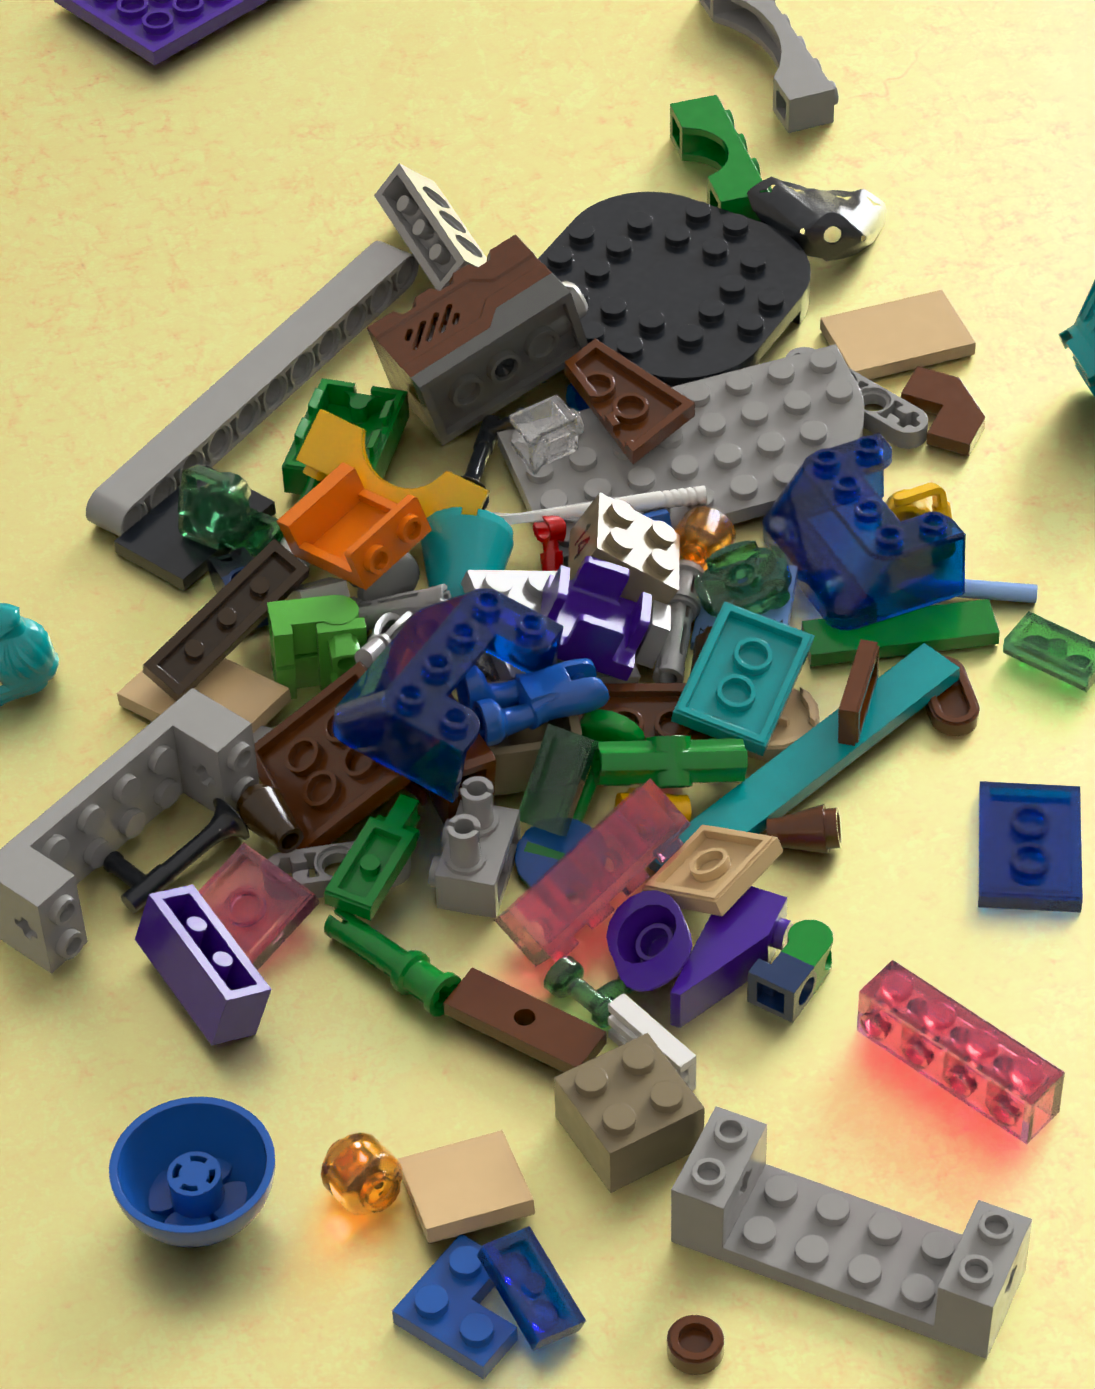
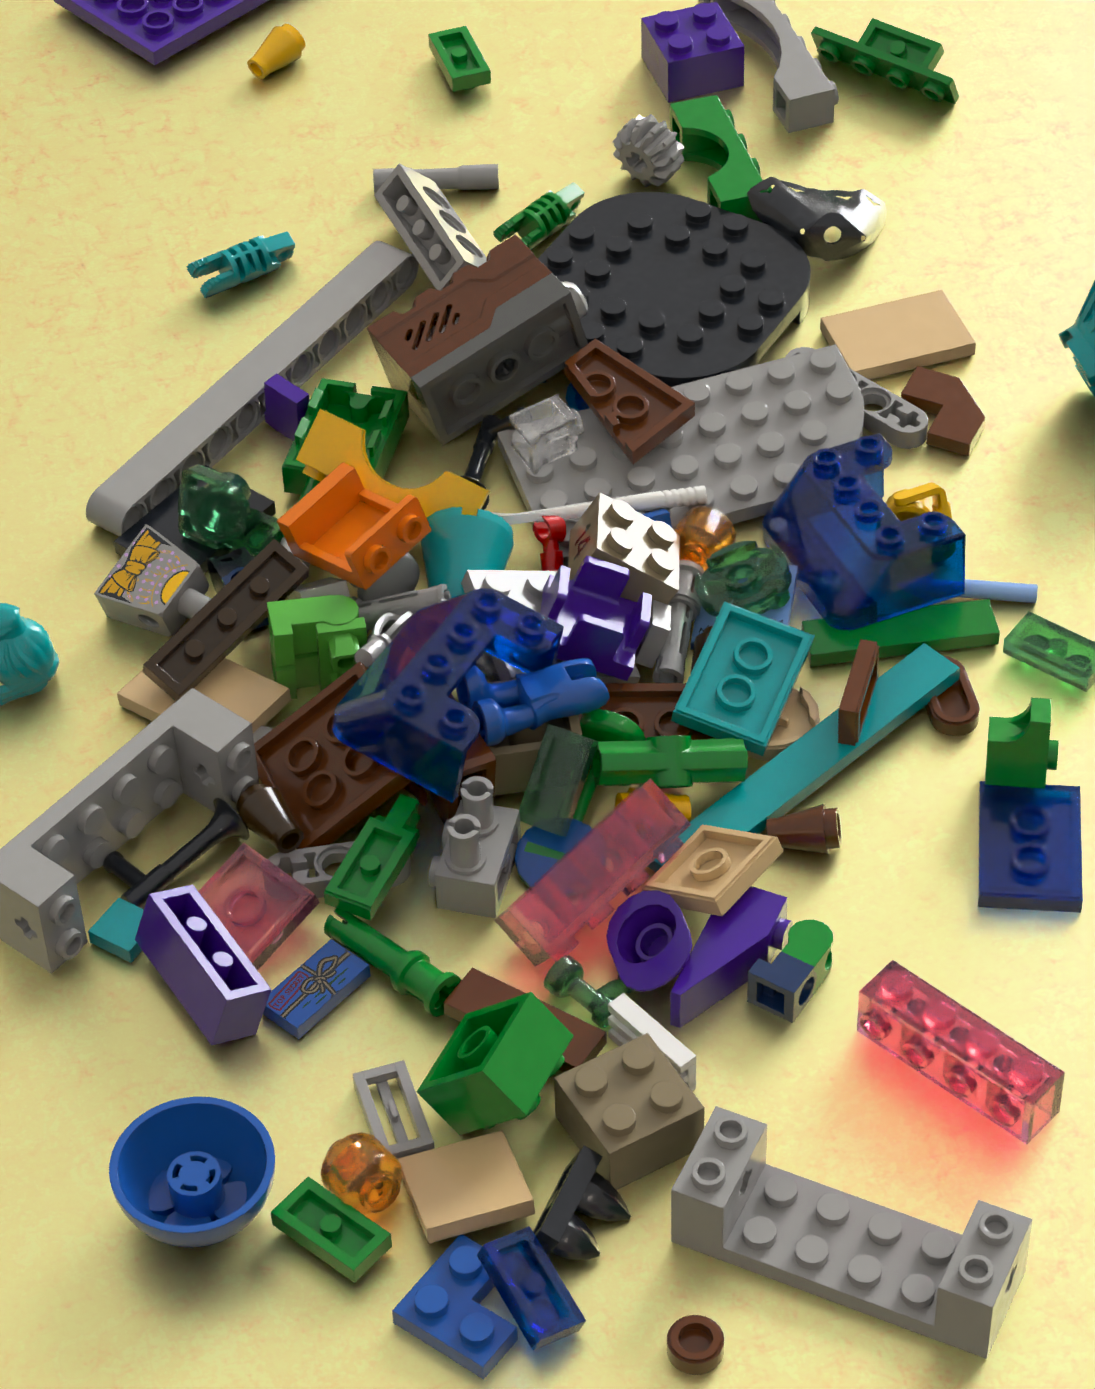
none -> teal tile [88,898,144,963]
none -> light grey torso [94,524,212,637]
none -> teal hinge [186,231,295,298]
none -> yellow cone [247,24,306,80]
none -> blue tile [263,939,370,1040]
none -> dark purple tile [264,373,310,441]
none -> green plate [271,1177,392,1283]
none -> light grey tile [353,1060,435,1170]
none -> light grey piece [373,164,499,194]
none -> green brick [417,992,574,1135]
none -> green plate [428,26,491,92]
none -> green hinge [493,182,585,250]
none -> black tile [522,1145,631,1265]
none -> light grey gear [613,114,684,187]
none -> dark purple brick [641,2,745,103]
none -> green bracket [811,18,960,104]
none -> green brick [985,697,1059,789]

